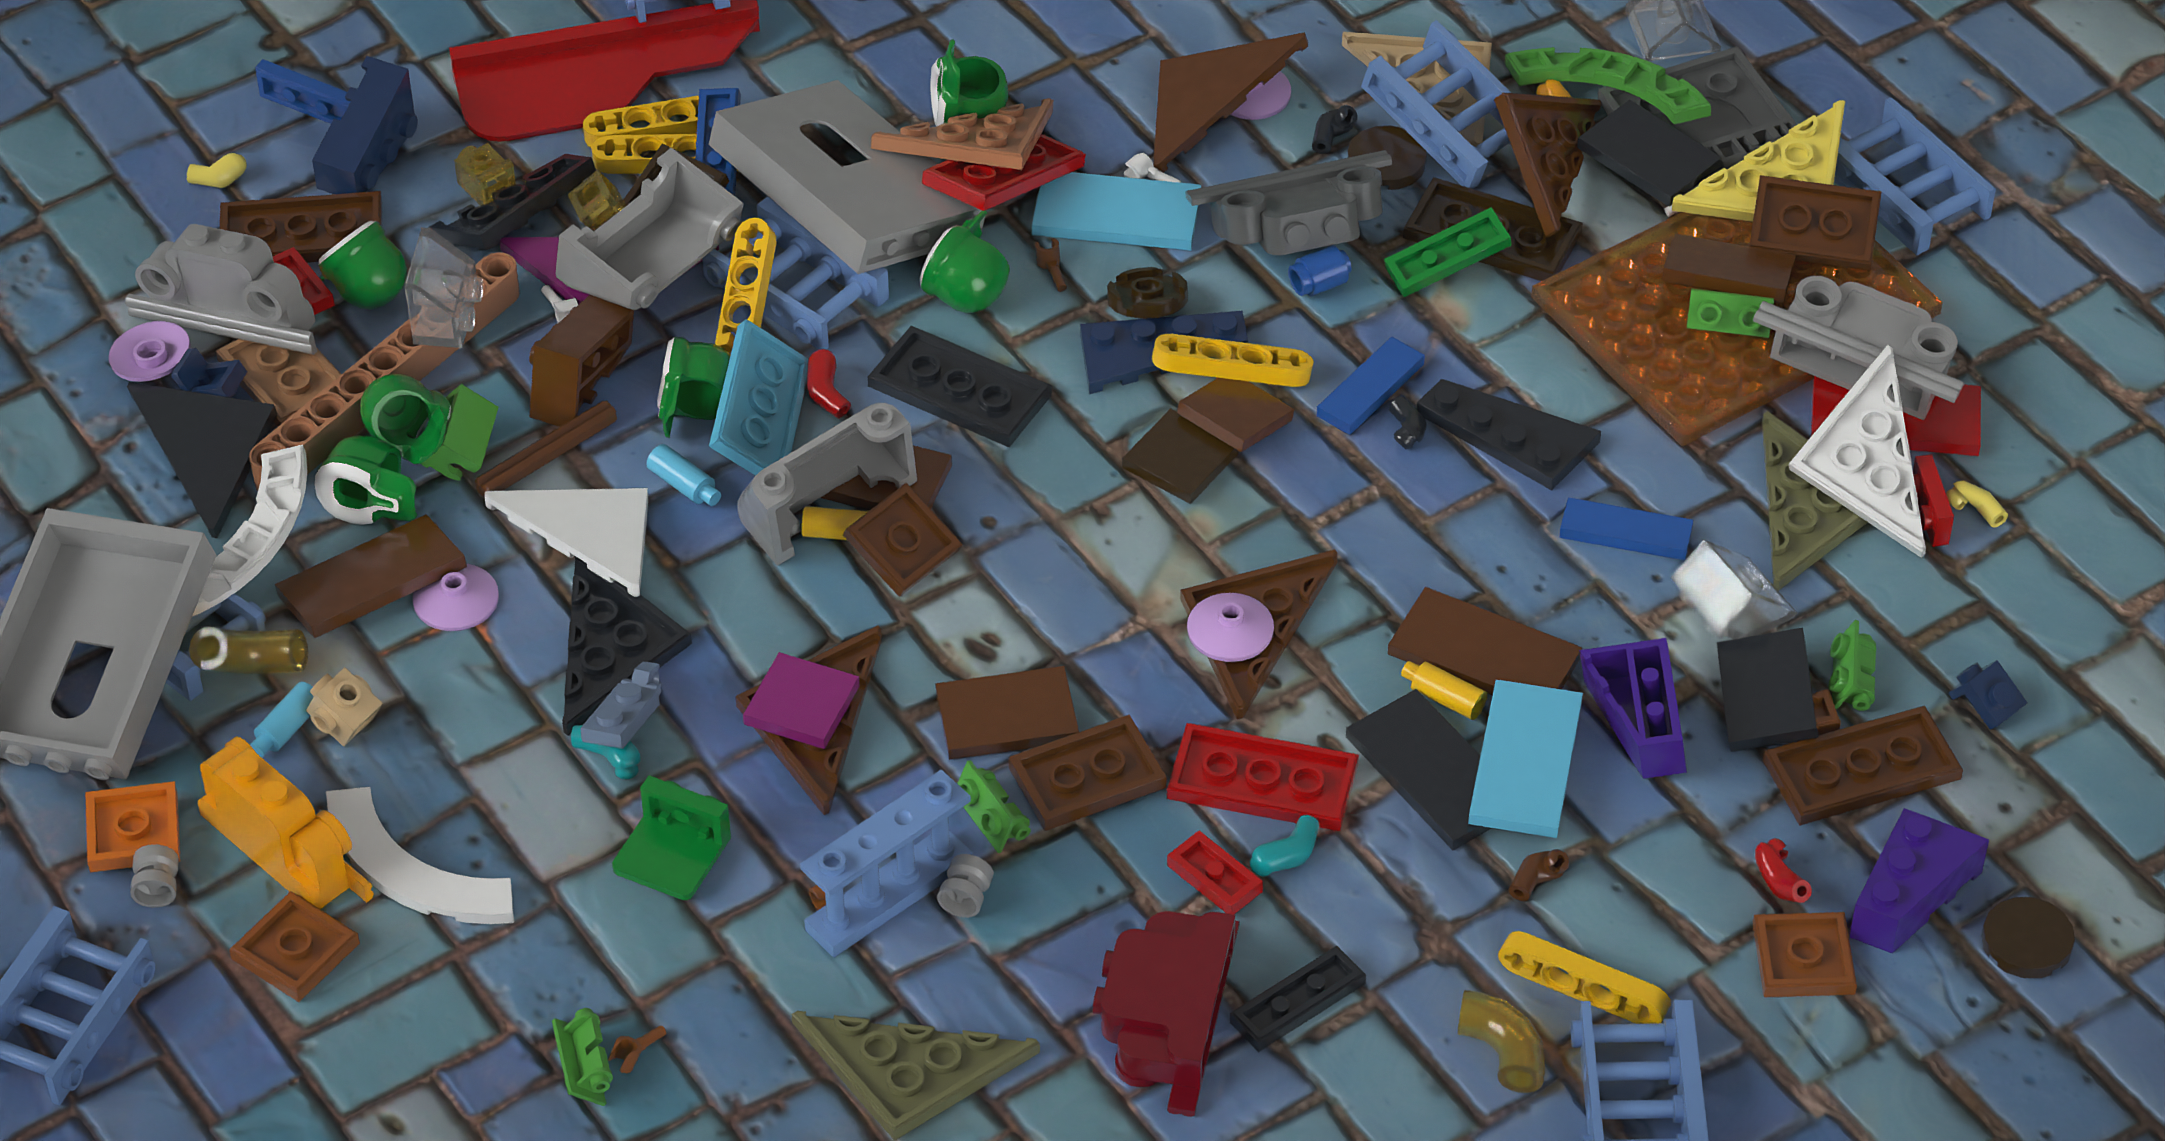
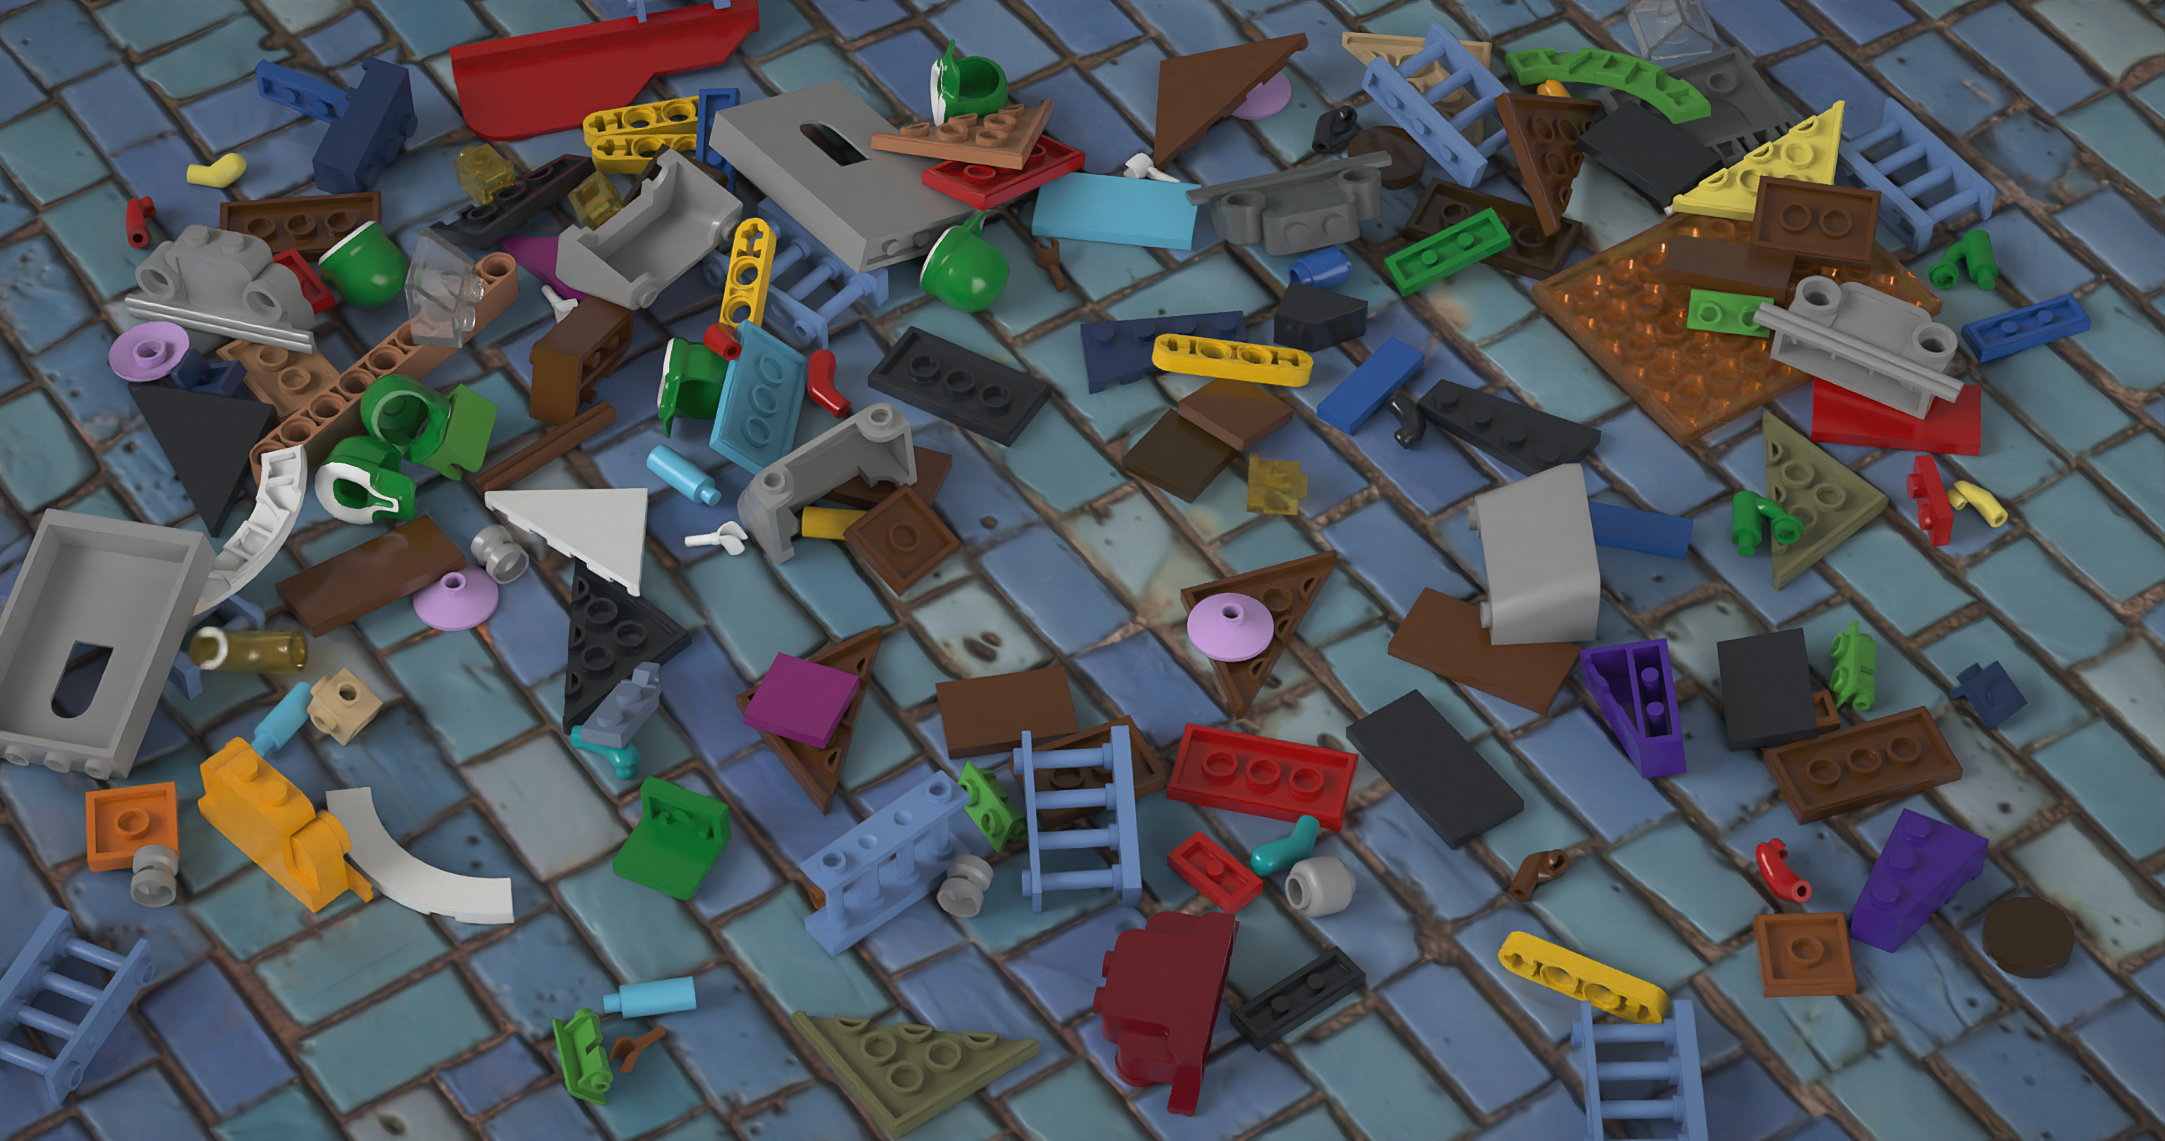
dark orange tile [229,891,360,1002] -> none
dark brown tile [1107,267,1188,319] -> none
yellow cylinder [1401,661,1487,720] -> none
clear yellow cylinder [1458,990,1545,1093] -> none
medium azure tile [1468,679,1583,838] -> none
clear slope [1671,540,1797,639] -> none
white tile [1789,345,1926,558] -> none
none -> red arm [126,196,157,249]
none -> light grey wheel [471,524,529,584]
none -> medium azure cylinder [603,976,697,1019]
none -> white hand [685,521,748,555]
none -> red arm [703,322,742,361]
none -> medium blue fence [1013,725,1142,913]
none -> clear yellow brick [1247,453,1309,515]
none -> black slope [1273,281,1368,353]
none -> light grey head [1285,855,1356,918]
none -> light grey windscreen [1466,463,1600,645]
none -> green plant [1732,491,1803,557]
none -> green plant [1928,230,1998,291]
none -> blue tile [1961,293,2091,363]

